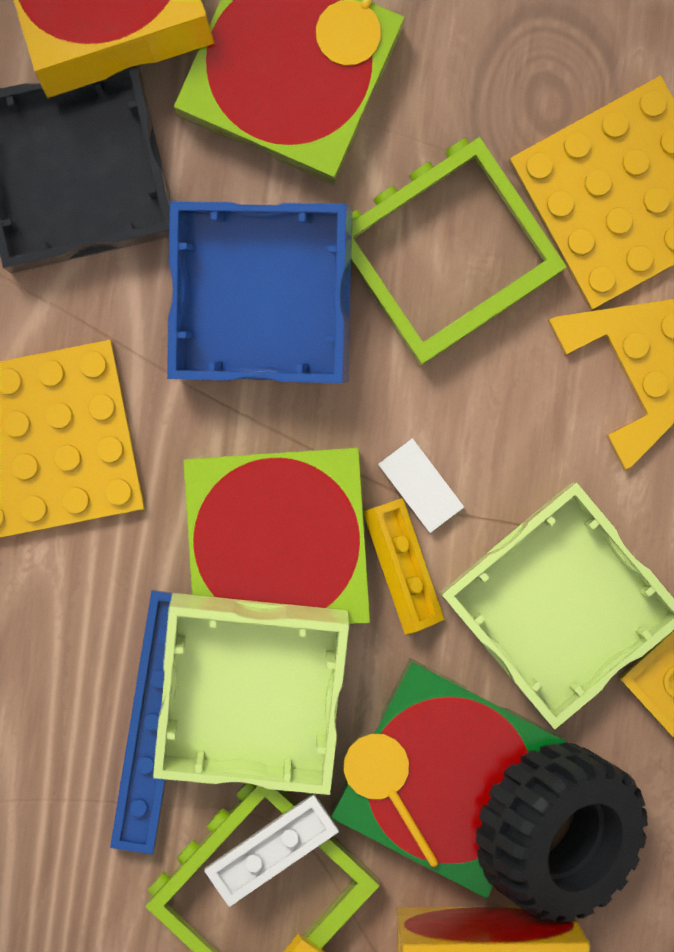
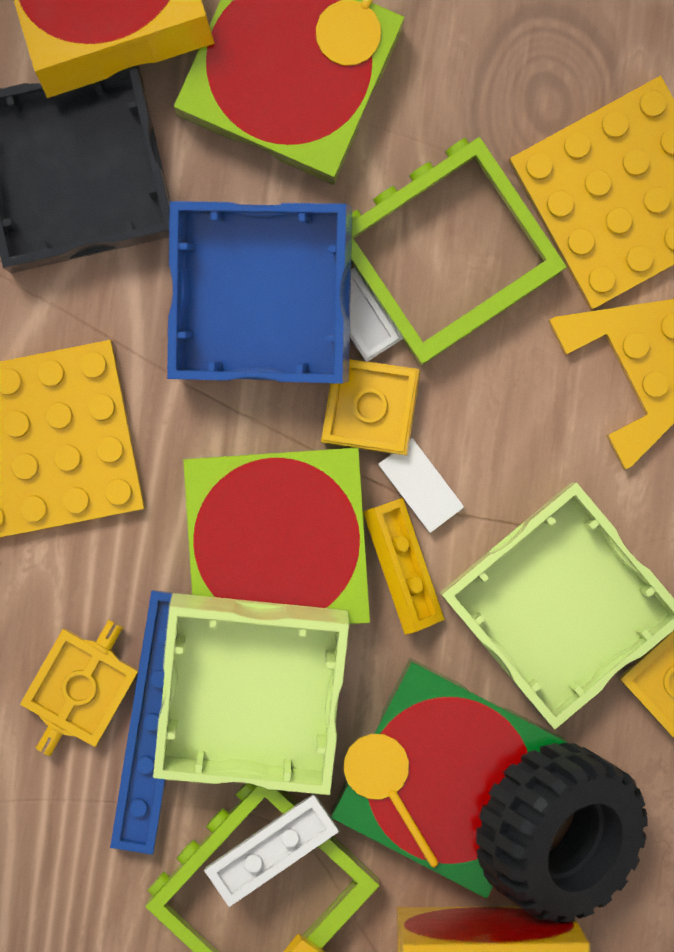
none -> yellow plate [20,619,138,756]
none -> yellow plate [321,359,421,456]
none -> white tile [350,267,402,362]

